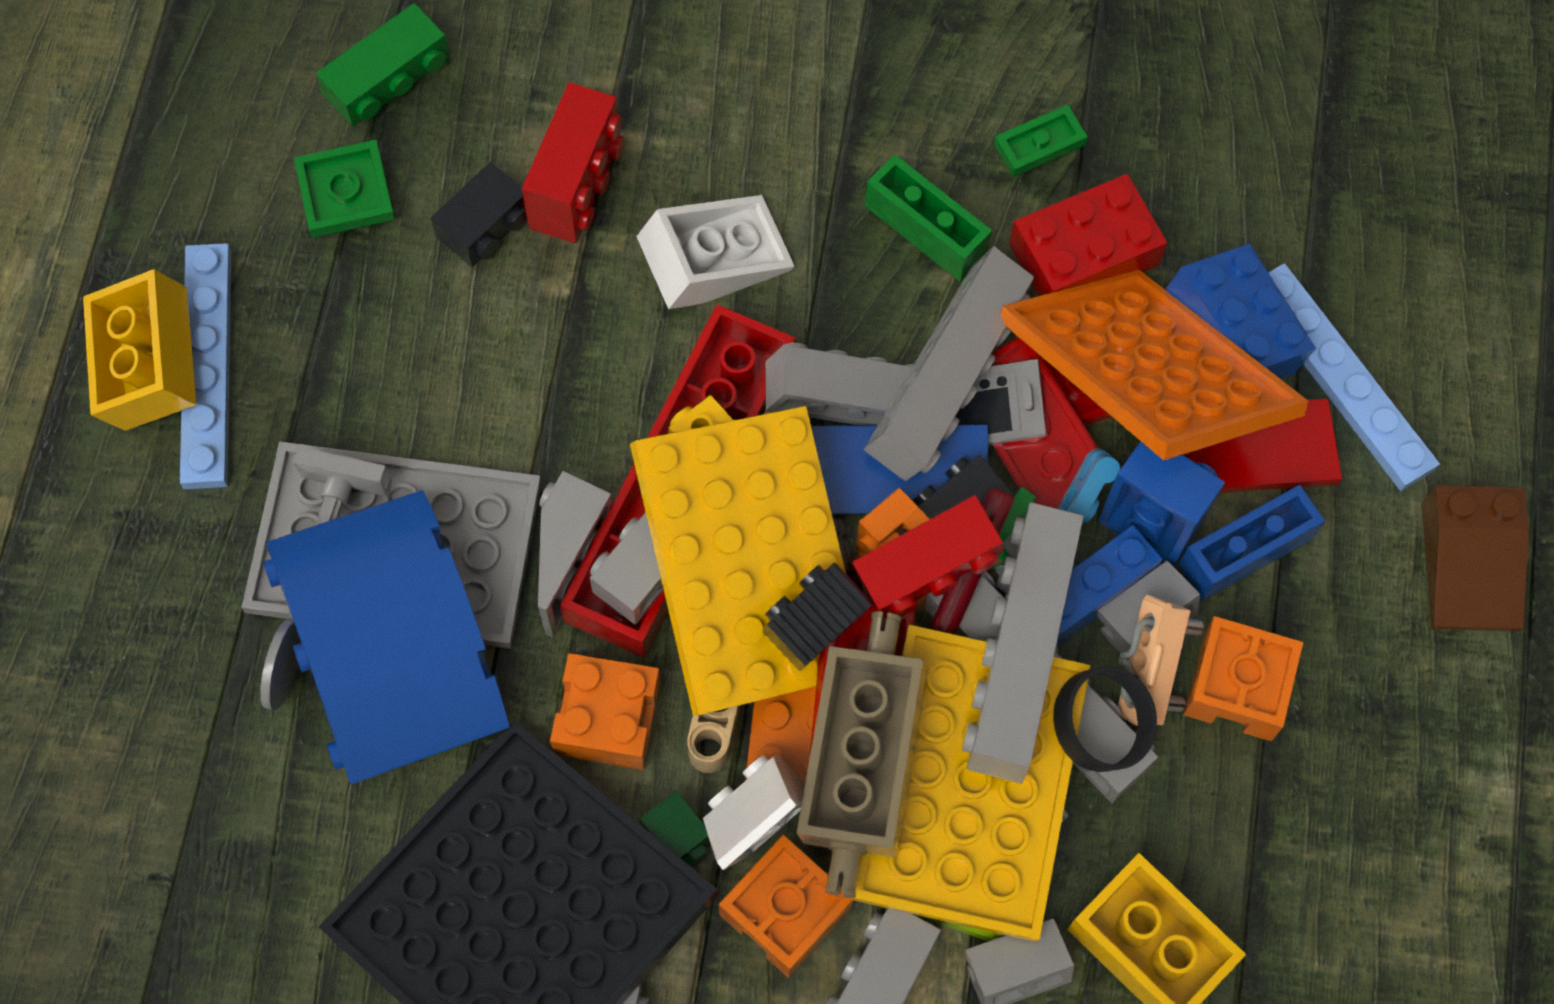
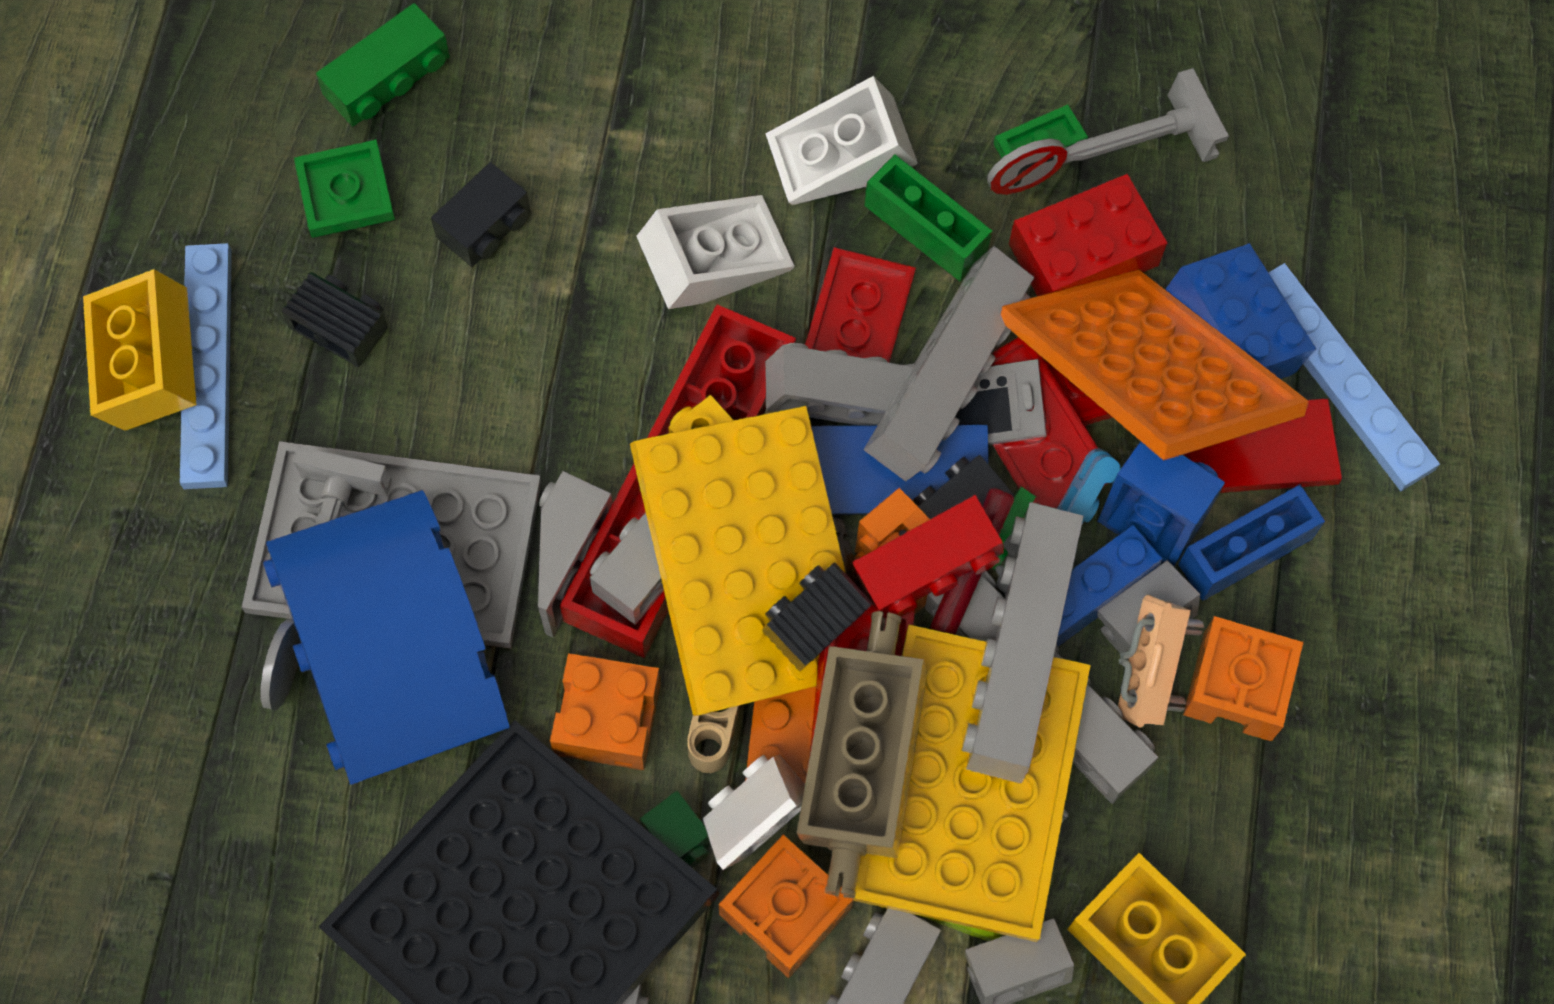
red brick [522,82,625,244] -> none
black tyre [1053,666,1157,772] -> none
reddish brown slope [1421,485,1529,631] -> none
none -> black brick [282,272,388,367]
none -> white slope [766,76,918,205]
none -> red tile [805,247,916,363]
none -> light grey piece [987,68,1229,195]

